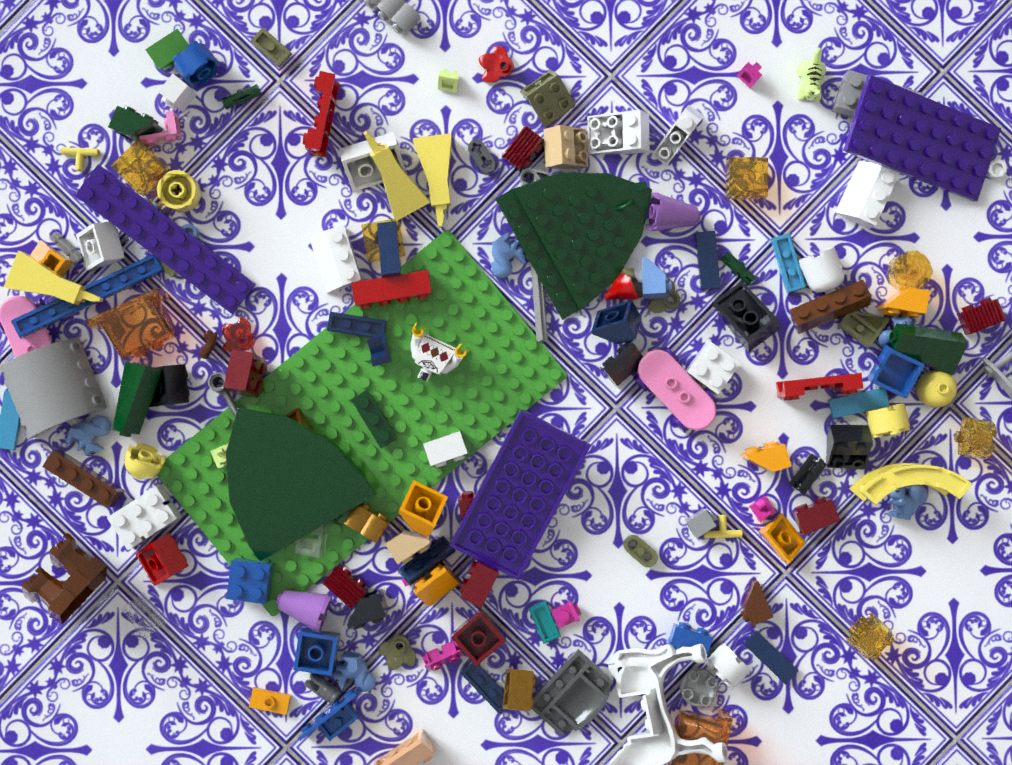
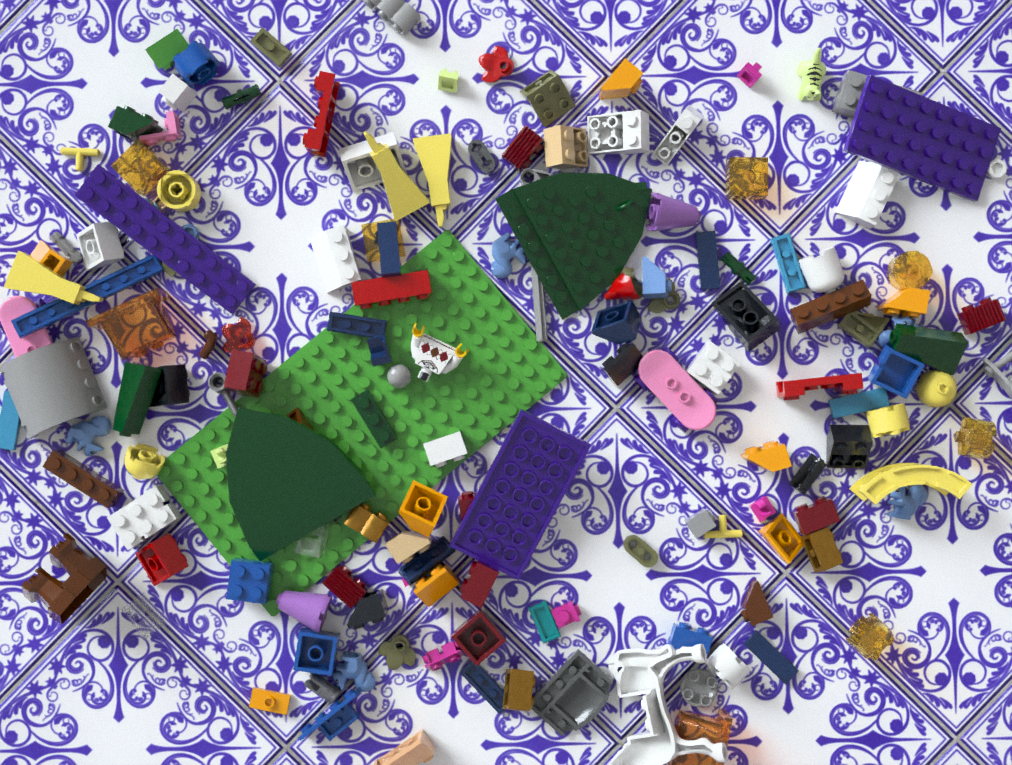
none -> light grey piece [387,364,411,389]
none -> light orange slope [598,58,643,100]
none -> pearl gold brick [800,527,843,573]

